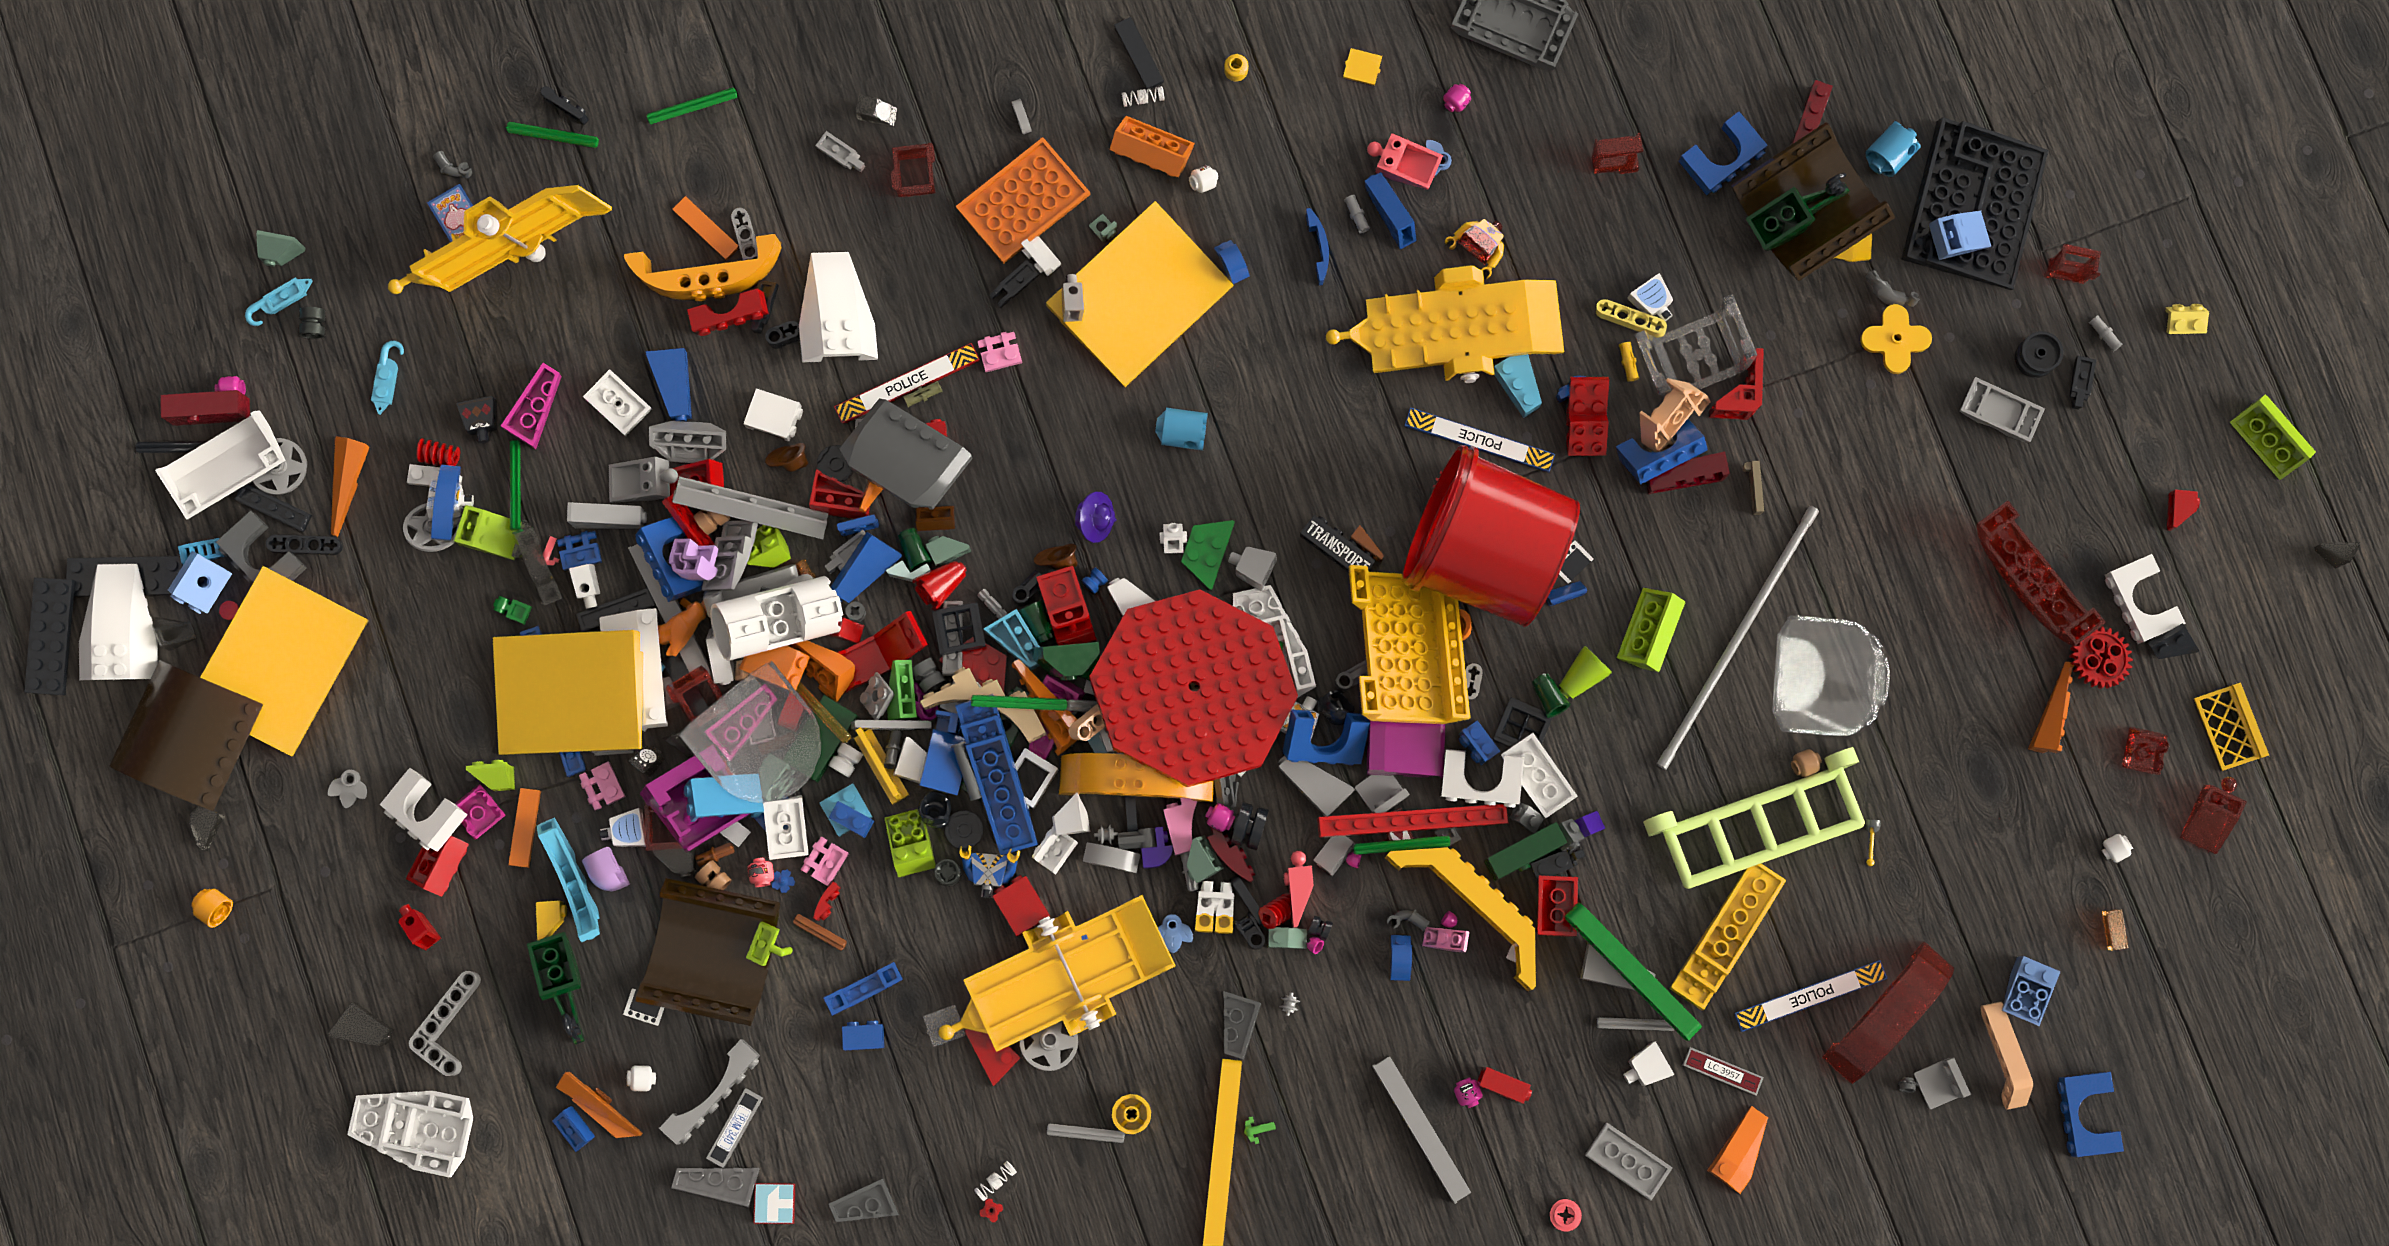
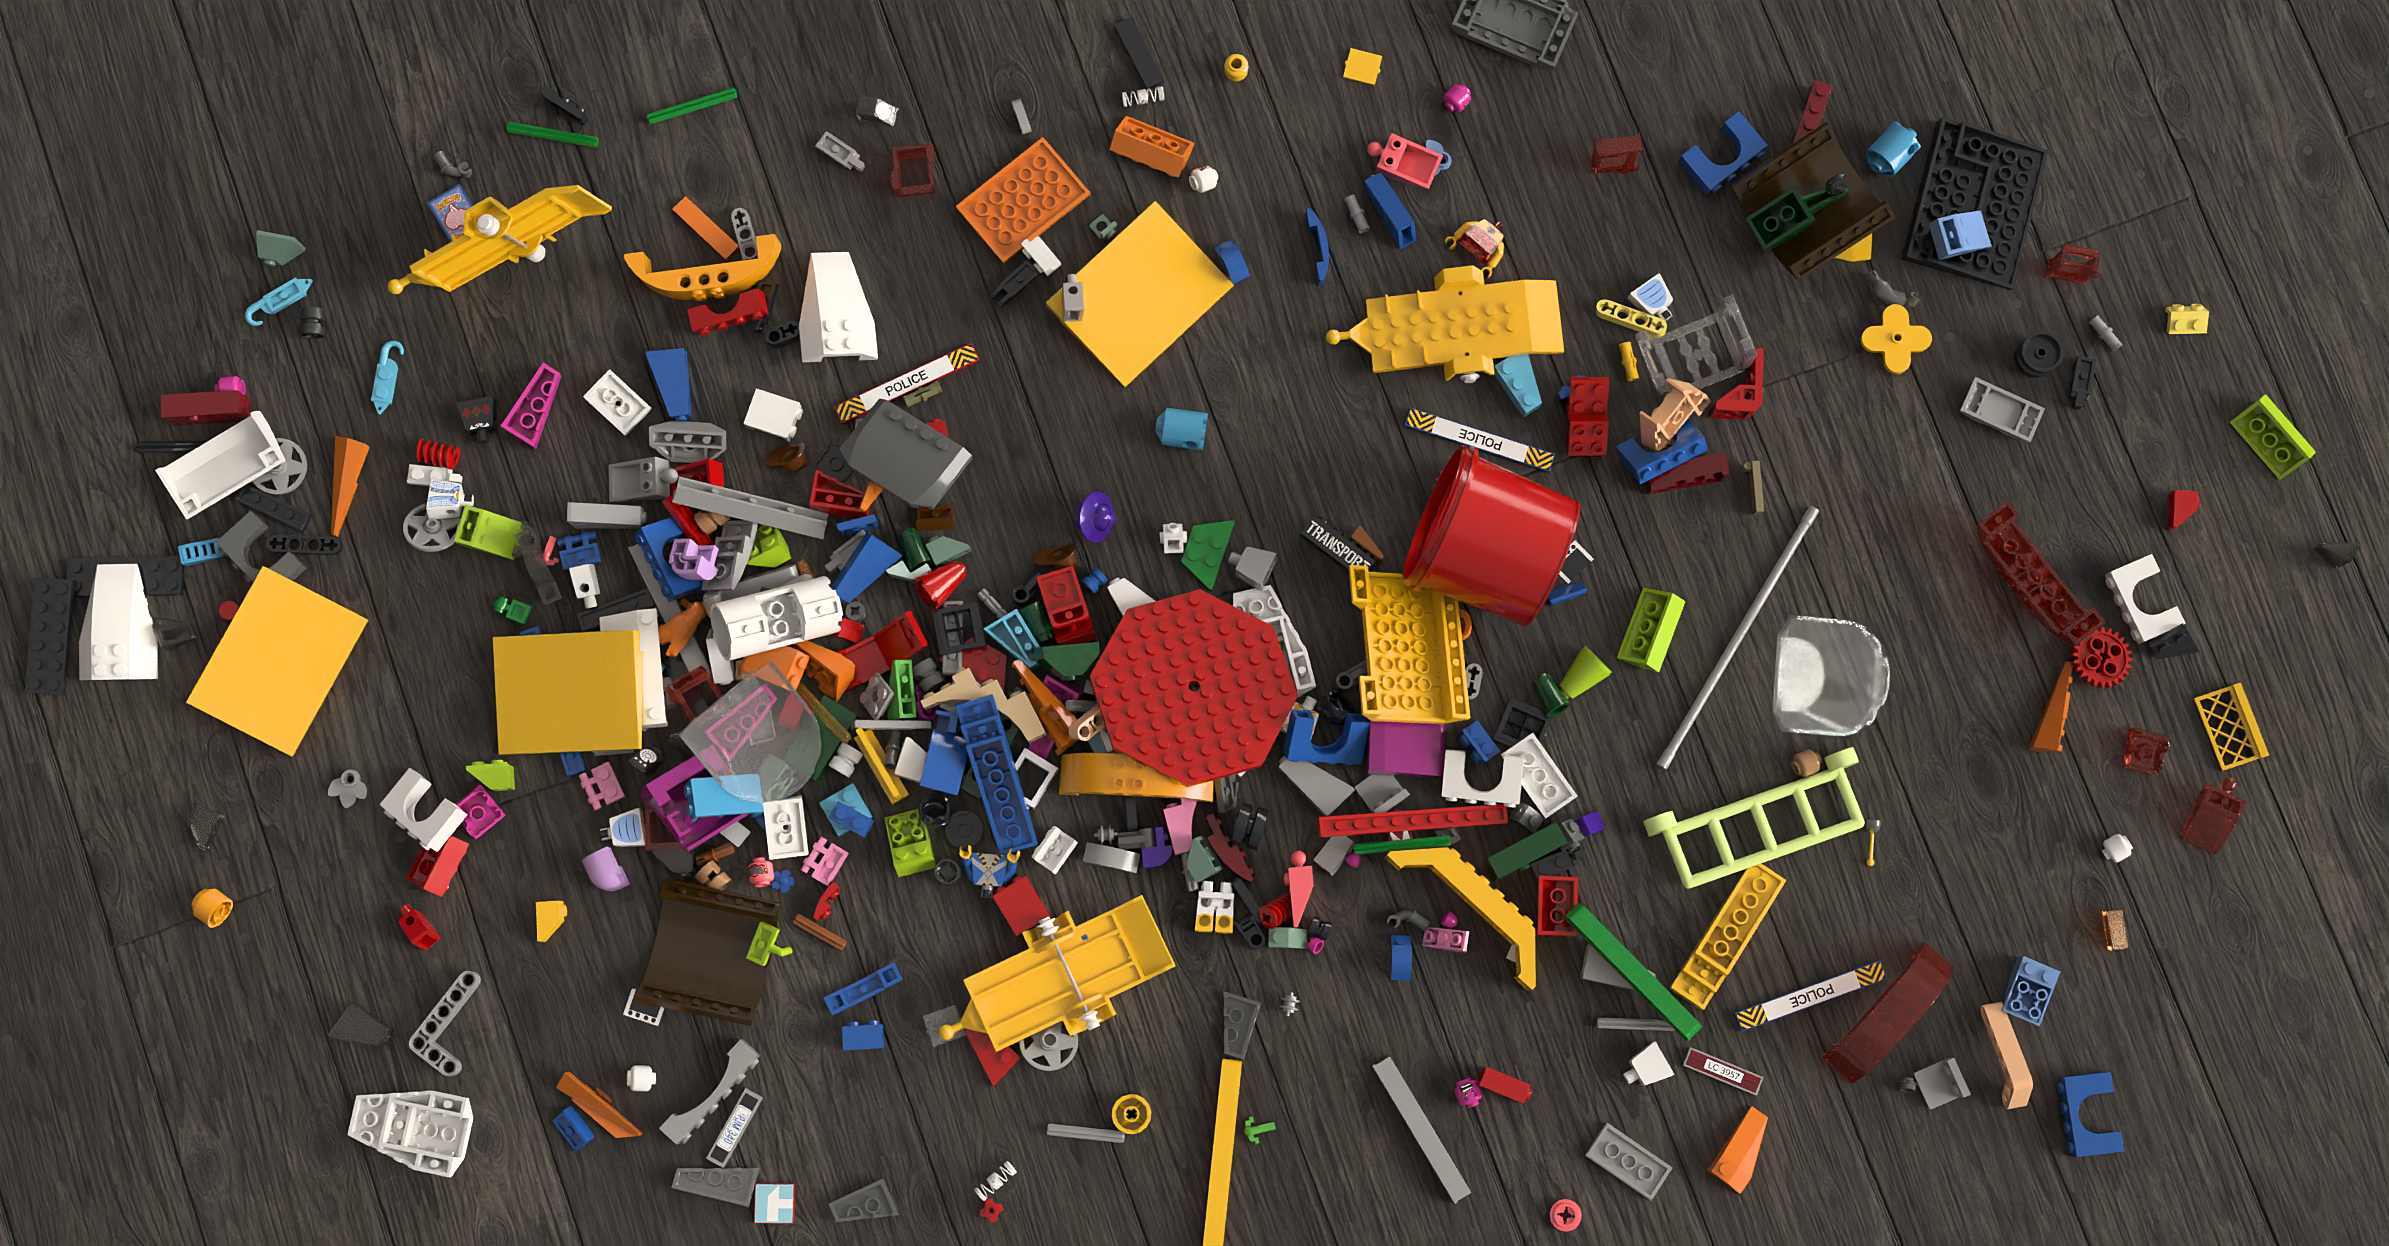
dark brown panel [109,660,263,811] -> none
light blue brick [168,551,232,614] -> none
blue slope [431,465,461,541] -> none
orange tile [508,788,541,868] -> none
green axle [510,440,521,531] -> none
dark green slope [527,932,585,1044] -> none
medium azure arch [536,817,600,942] -> none
dark grey pin [950,741,982,801] -> none
green axle [971,695,1067,711] -> none
bright pink plate [978,332,1022,372] -> none
white slope [1052,793,1090,836] -> none
medium blue plate [1158,914,1193,953] -> none
dark pink head [1206,803,1235,832] -> none

